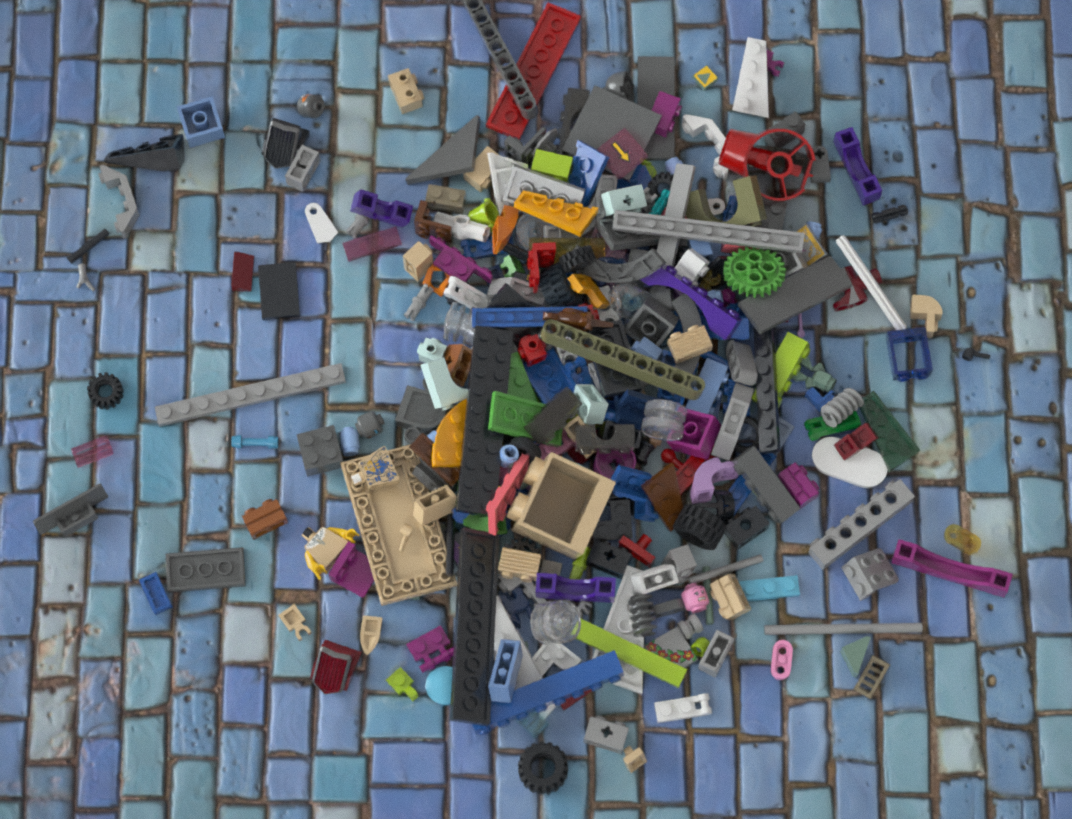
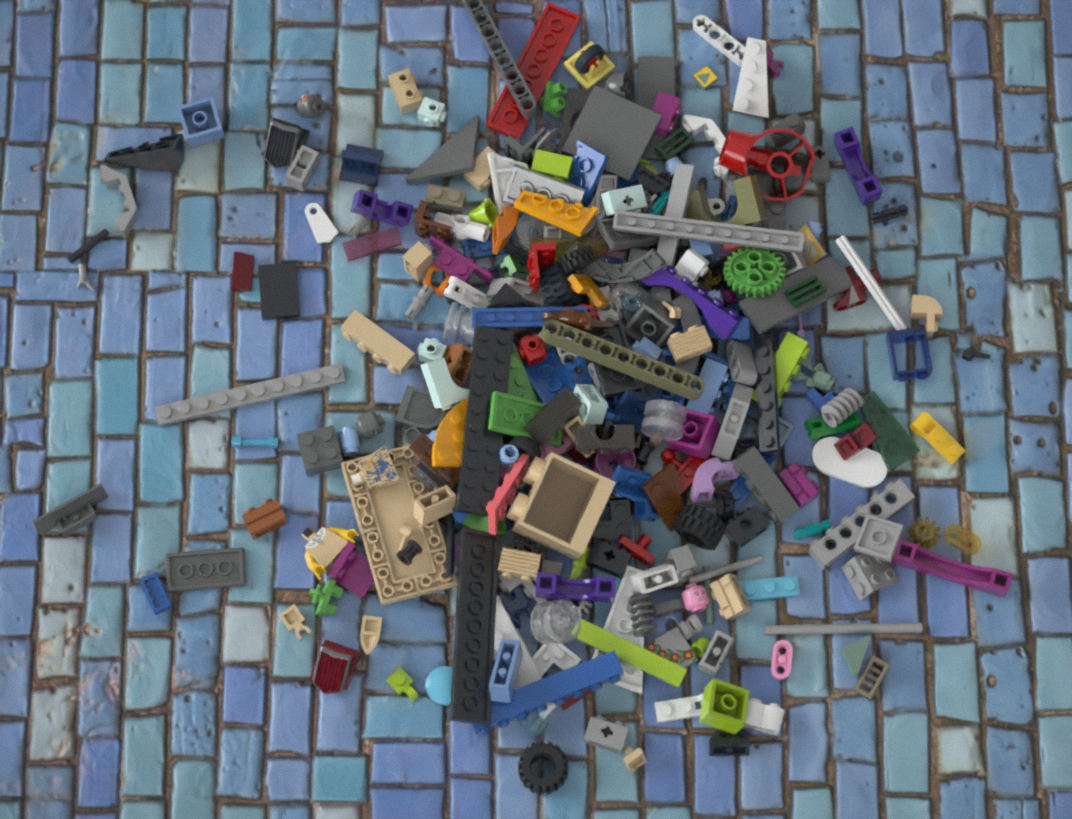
clear pink tile [71,435,114,468] -> none
black tyre [87,372,124,410] -> none
magenta plate [406,625,454,673] -> none
clear pink tile [597,128,648,180] -> none
none -> bright green hips [309,579,344,616]
none -> dark blue bracket [339,144,384,187]
none -> tan brick [341,310,416,376]
none -> black bush [397,540,423,566]
none -> light aqua brick [417,96,447,127]
none -> bright green hips [539,81,567,118]
none -> light yellow plate [564,41,616,91]
none -> black tile [637,165,671,194]
none -> dark green tile [654,126,694,162]
none -> tan hand [662,301,682,319]
none -> white beam [693,15,745,67]
none -> lime brick [699,678,750,734]
none -> black tile [709,729,750,756]
none -> white brick [743,698,785,736]
none -> dark green tile [784,275,827,308]
none -> teal axle [793,520,831,540]
none -> light grey tile [853,514,904,563]
none -> clear yellow gear [907,517,941,550]
none -> yellow plate [910,411,966,465]

